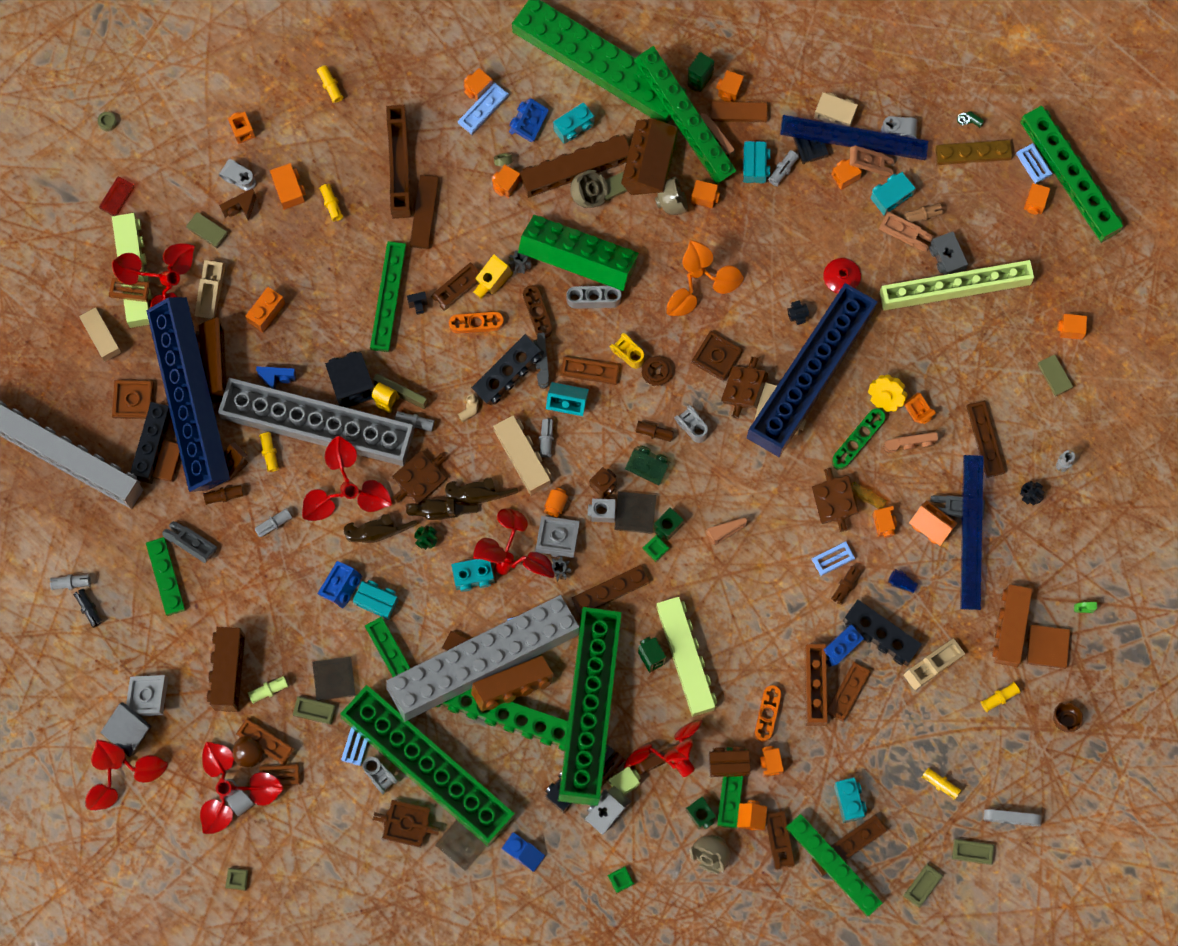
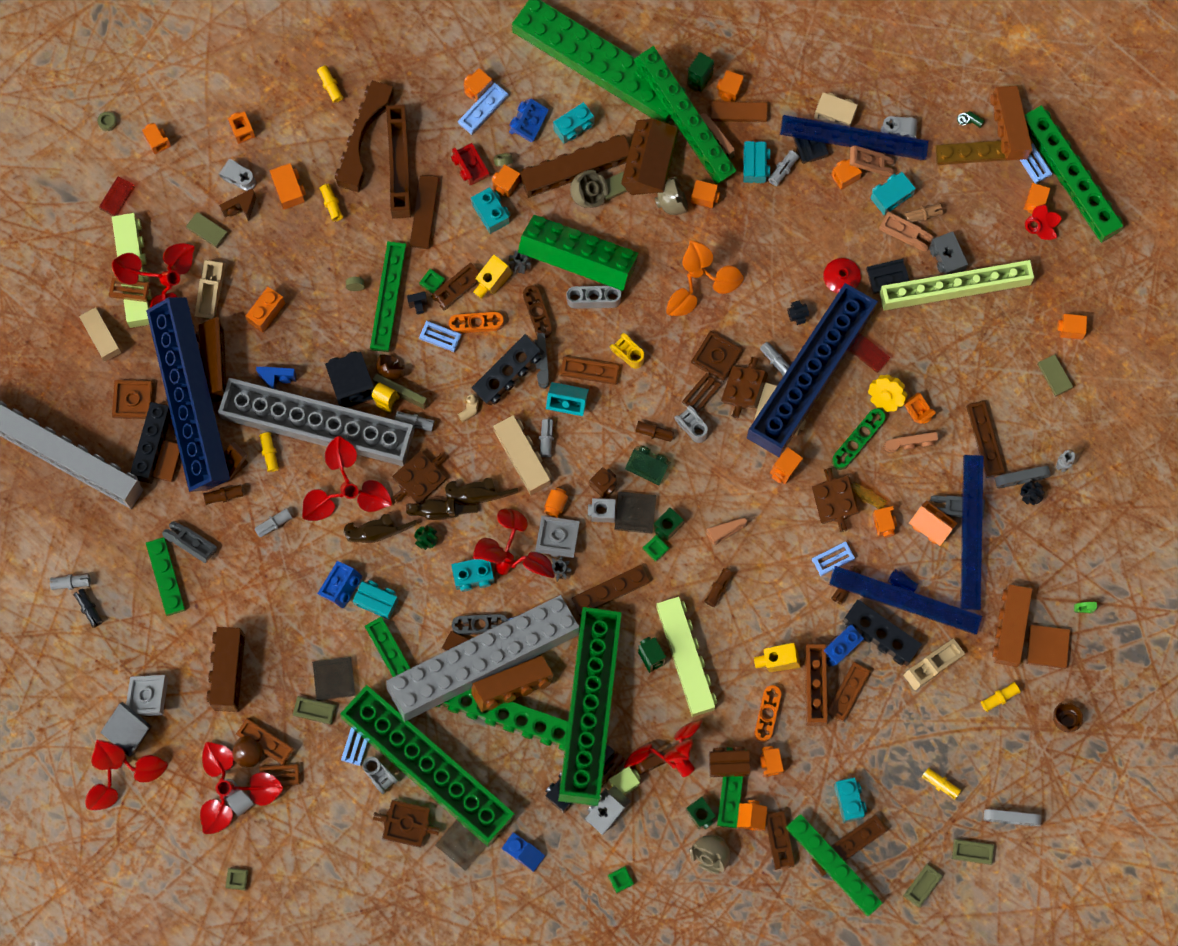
yellowish green pin [248,676,289,704] -> none
reddish brown gear [641,356,672,386] -> none
none -> orange brick [142,123,171,155]
none -> reddish brown arch [335,80,394,193]
none -> olive tile [346,277,364,291]
none -> reddish brown hair [376,354,405,380]
none -> green tile [419,269,446,294]
none -> light blue tile [419,321,462,352]
none -> red bracket [451,143,490,186]
none -> dark grey beam [452,614,508,635]
none -> teal brick [471,187,510,234]
none -> reddish brown tile [682,373,721,414]
none -> reddish brown pin [704,568,734,608]
none -> yellow torso [754,643,801,672]
none -> light grey axle [760,342,790,376]
none -> orange brick [770,447,803,484]
none -> clear blue plate [828,566,982,635]
none -> clear red tile [849,334,890,373]
none -> black plate [866,258,910,294]
none -> dark orange brick [990,86,1032,161]
none -> dark grey beam [995,466,1051,488]
none -> red plate [1025,205,1062,240]

